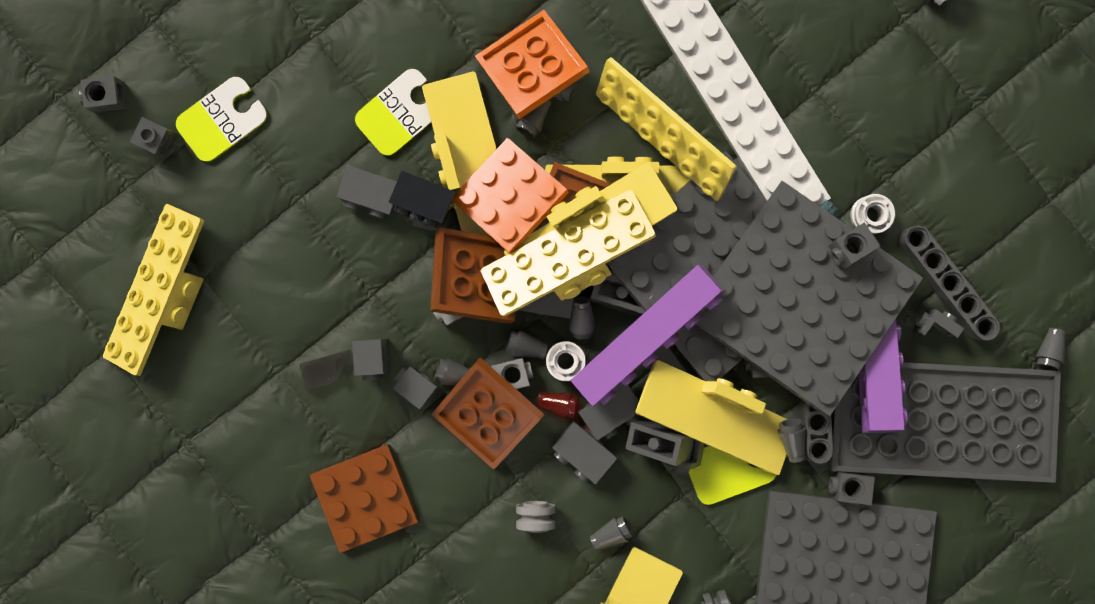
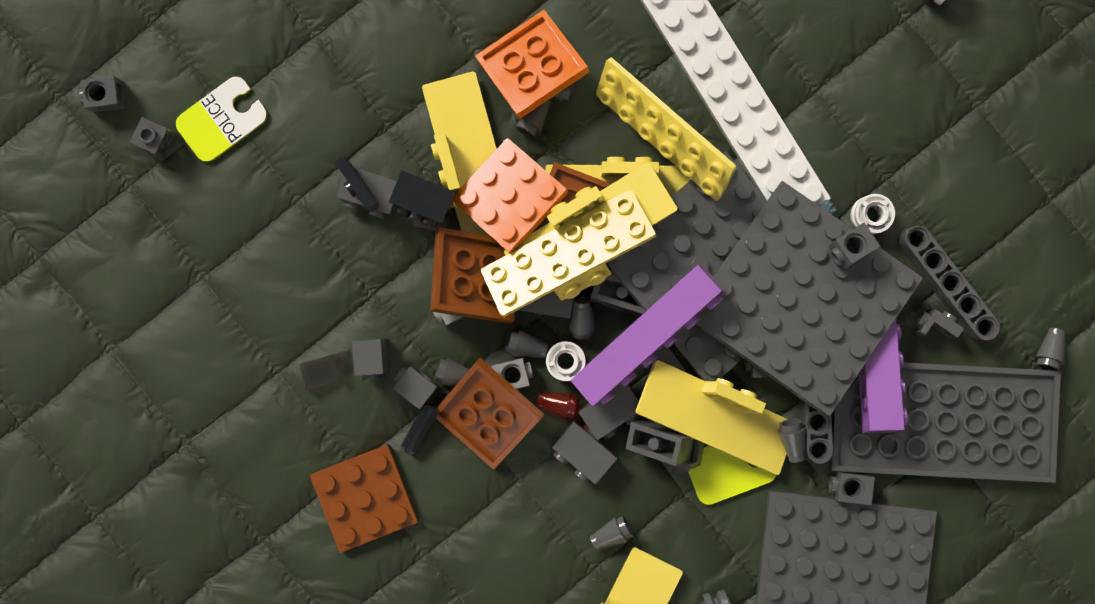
light yellow bracket [103,204,204,376] -> none
piece [355,69,432,156] -> none
light grey wheel [516,501,555,533] -> none
none -> black plate [335,156,379,212]
none -> black axle [401,403,439,454]

